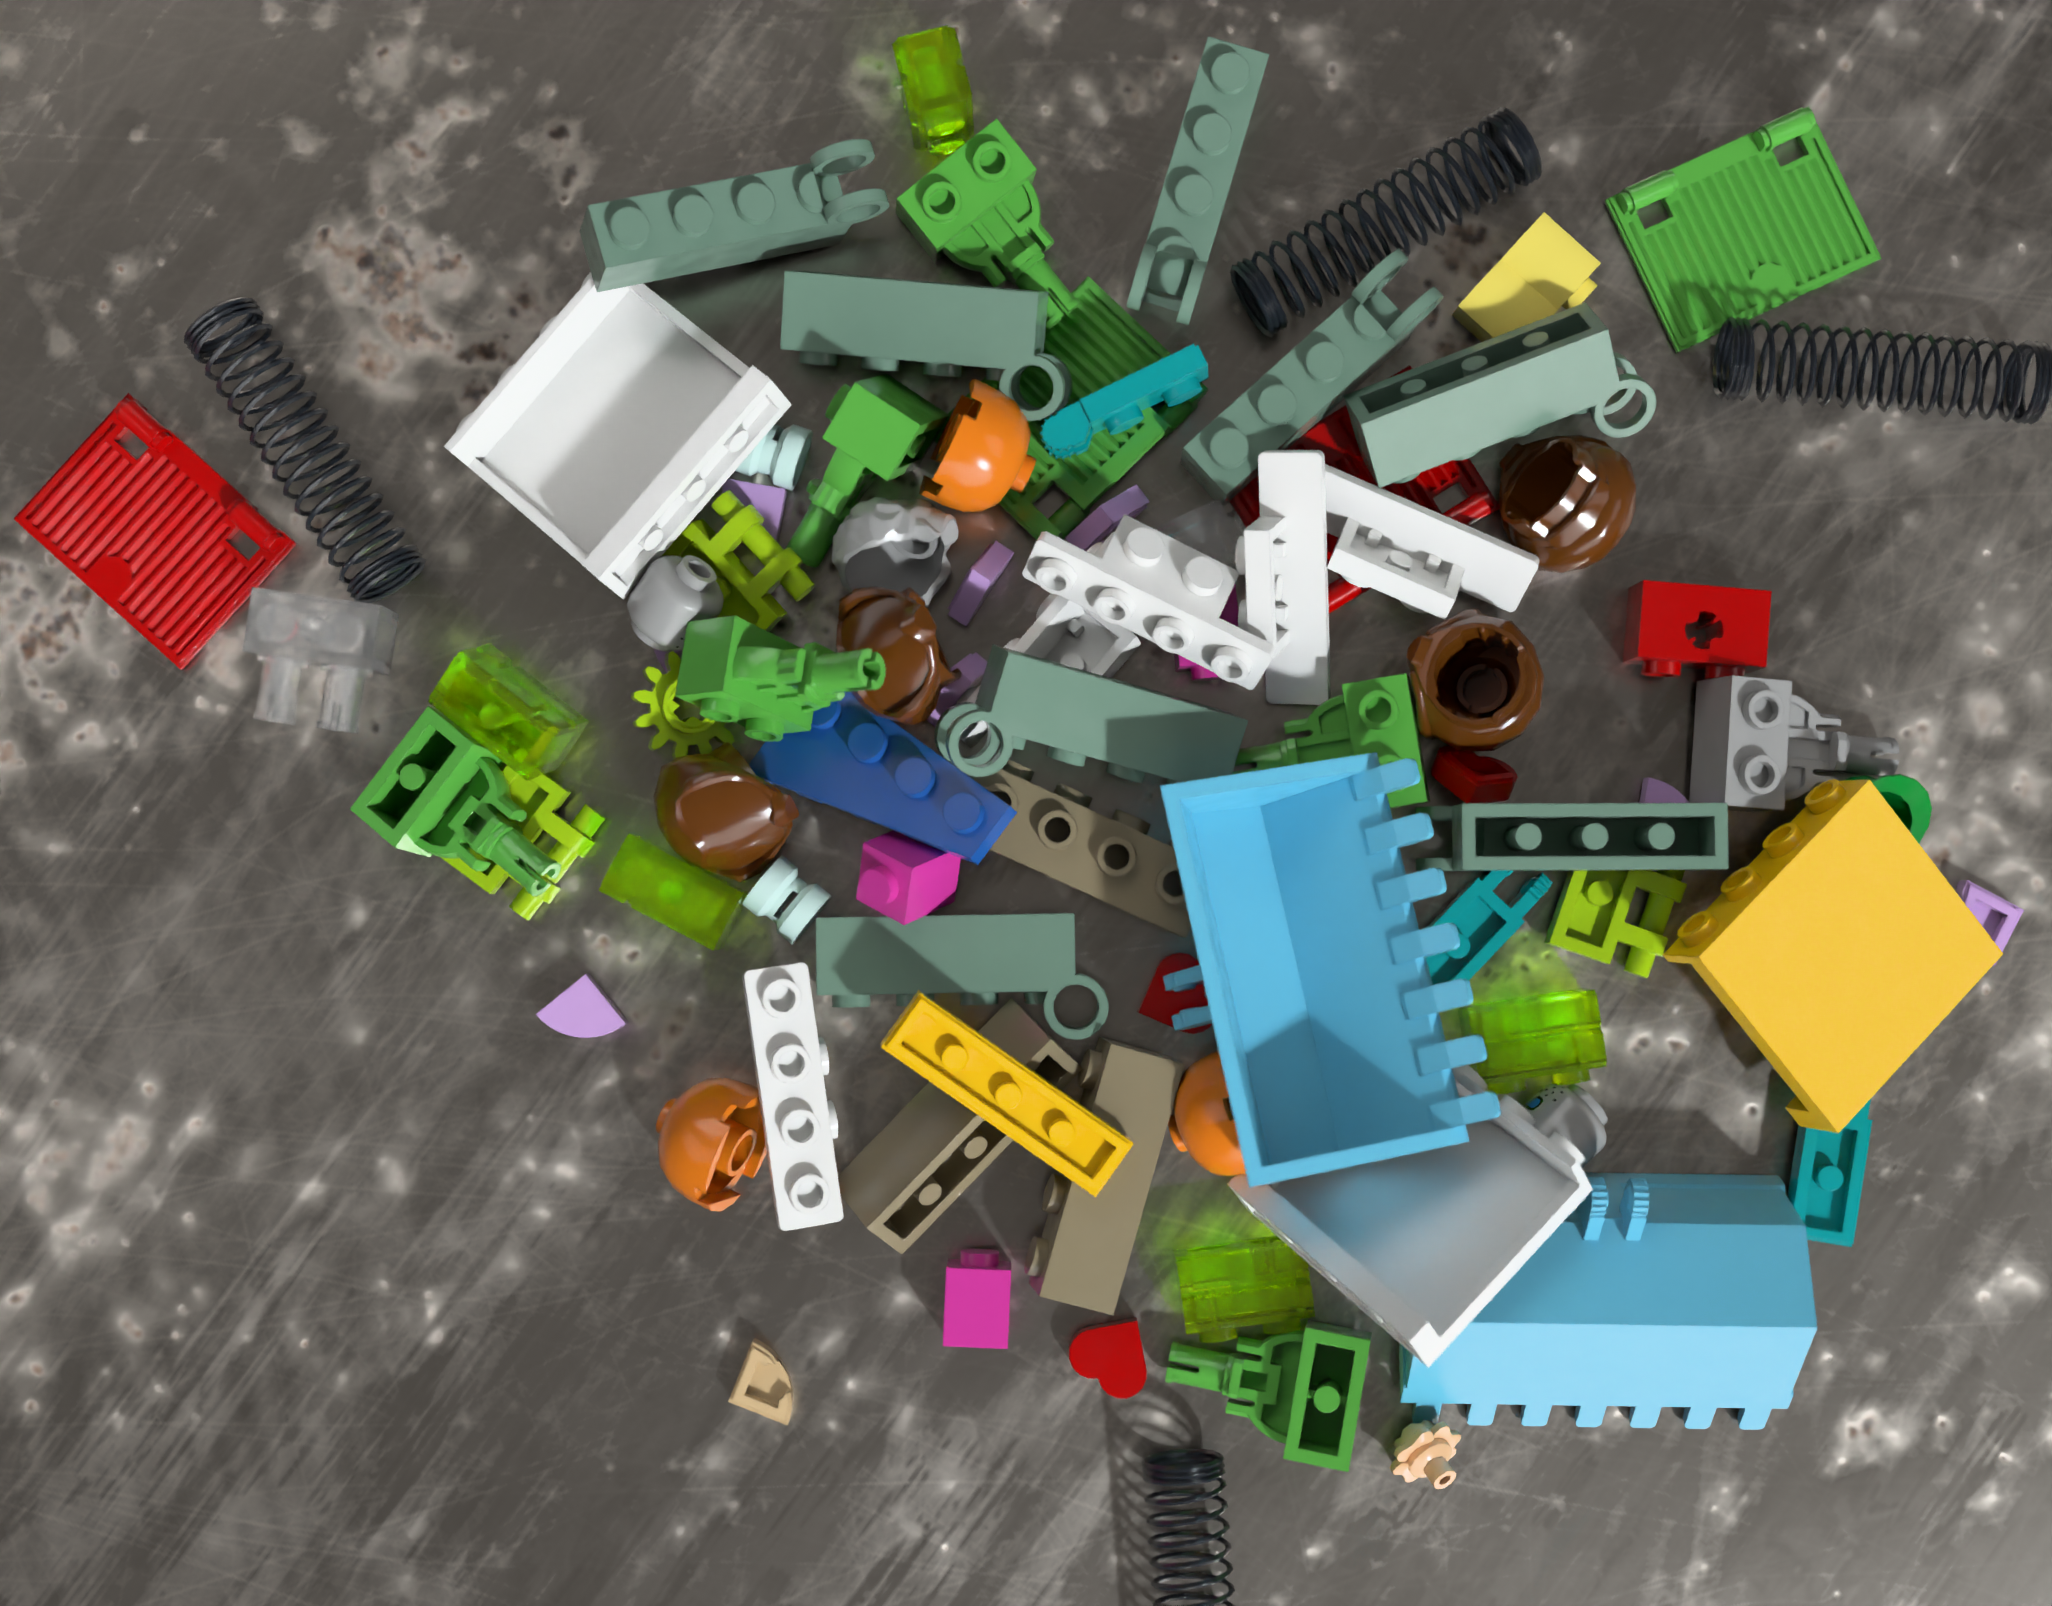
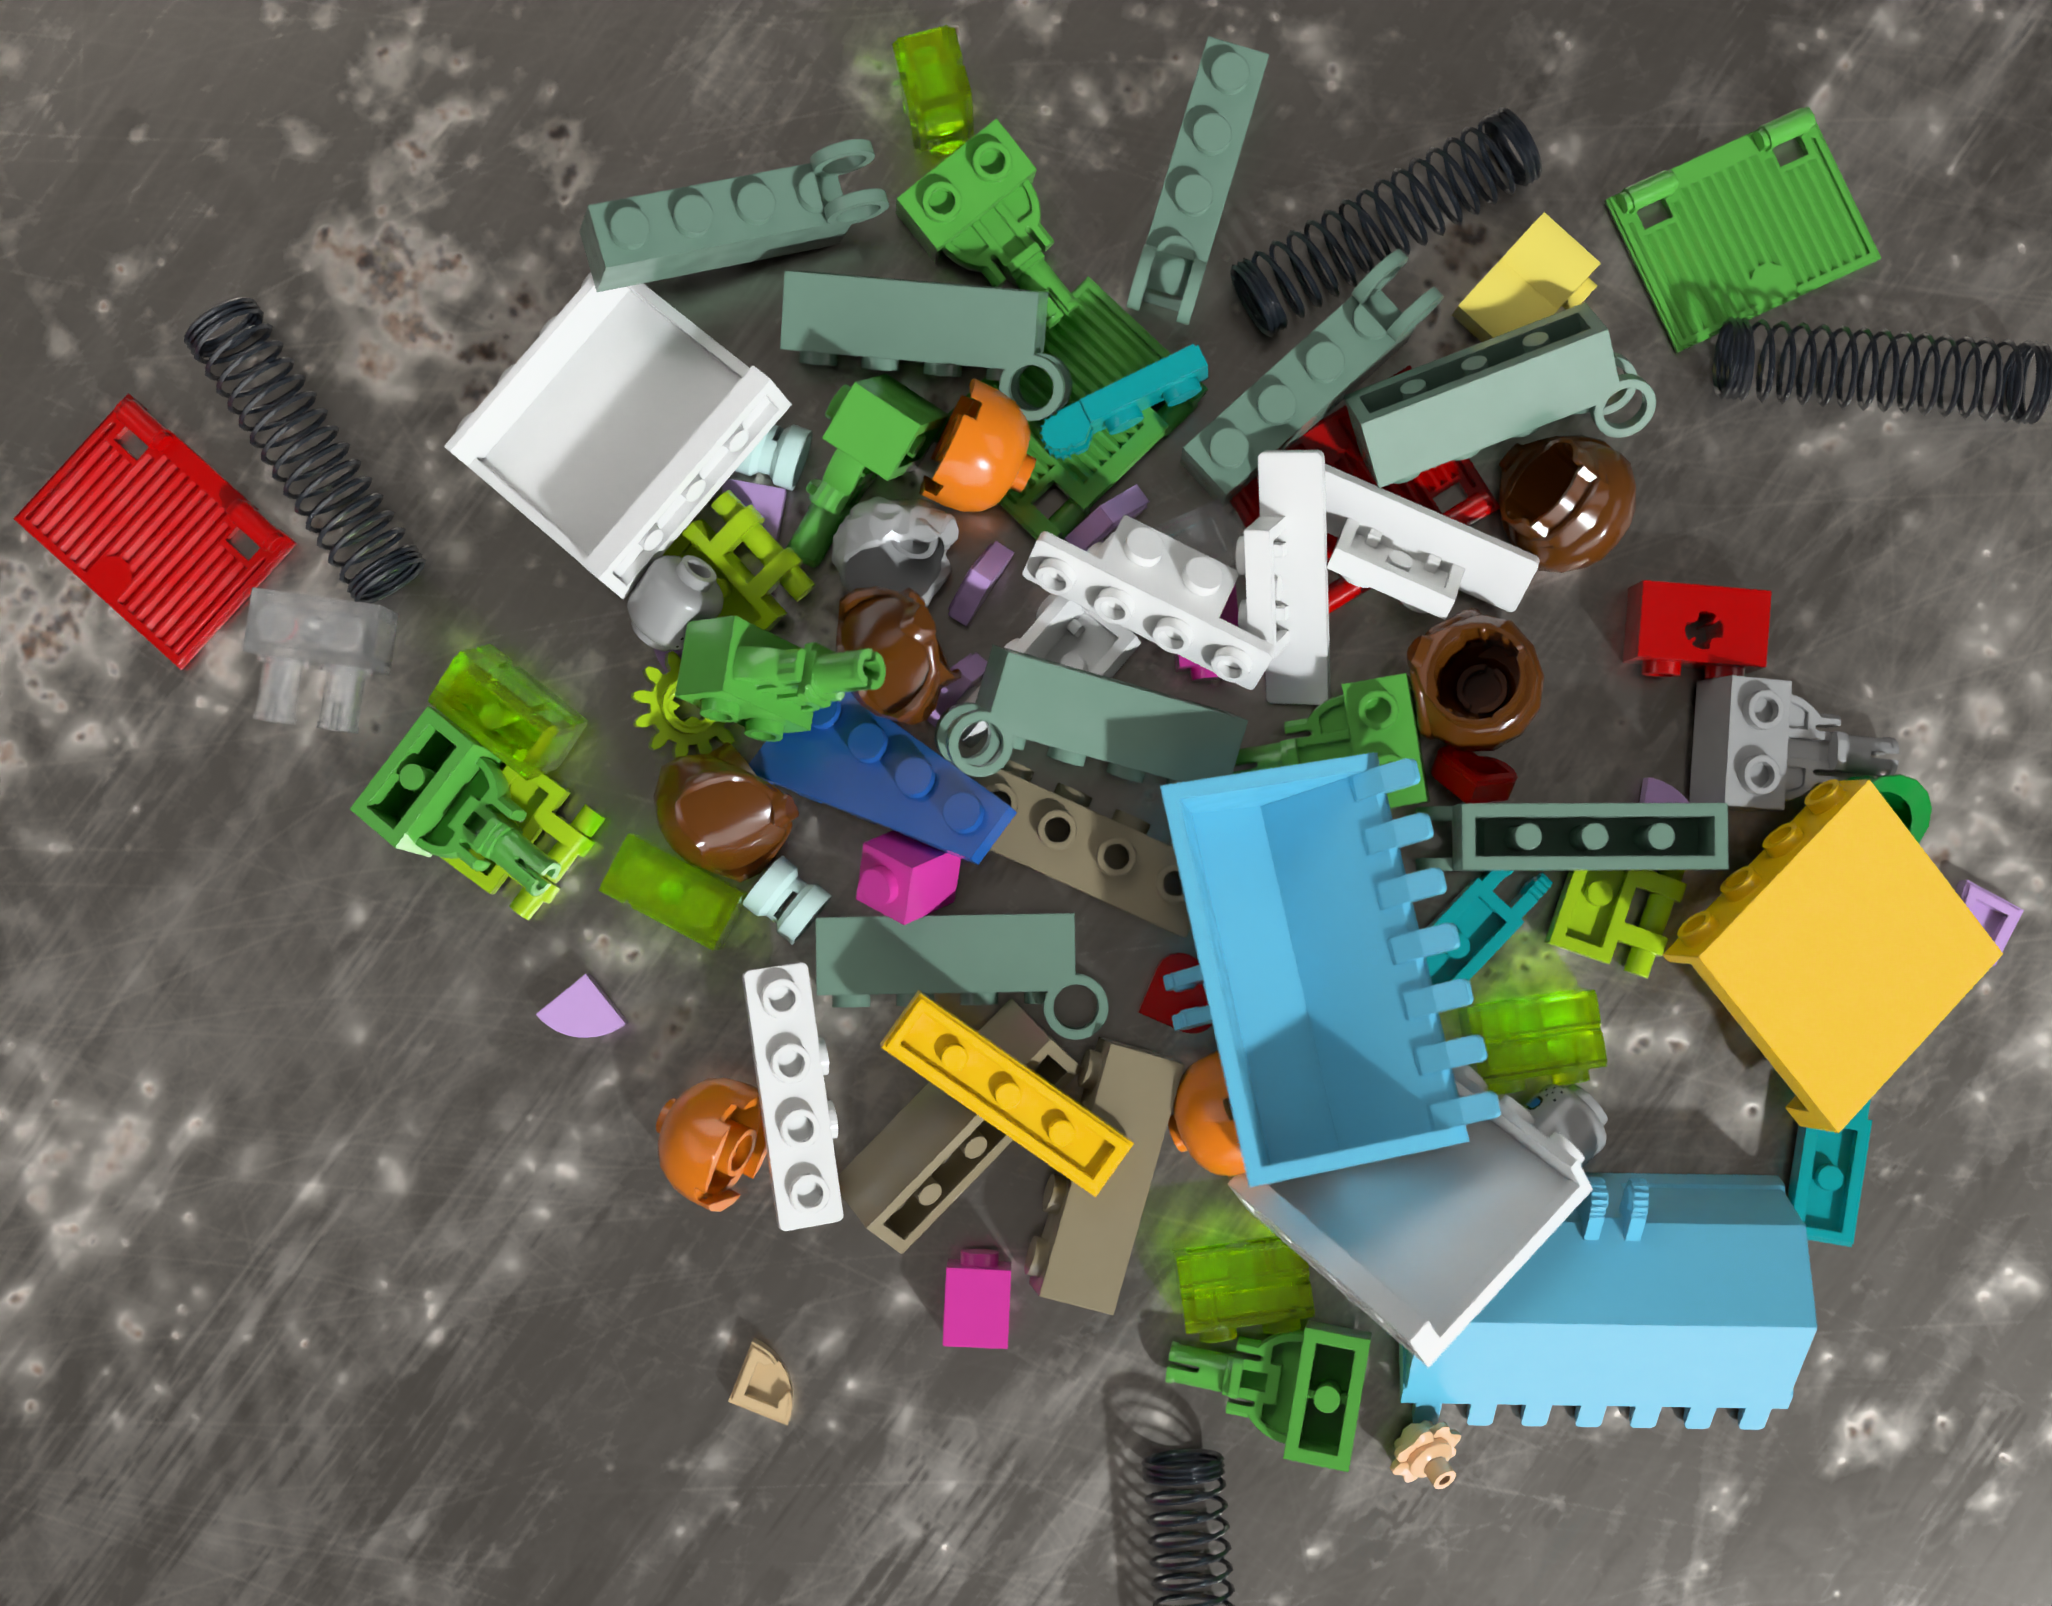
red tile [1069,1317,1147,1399] -> none

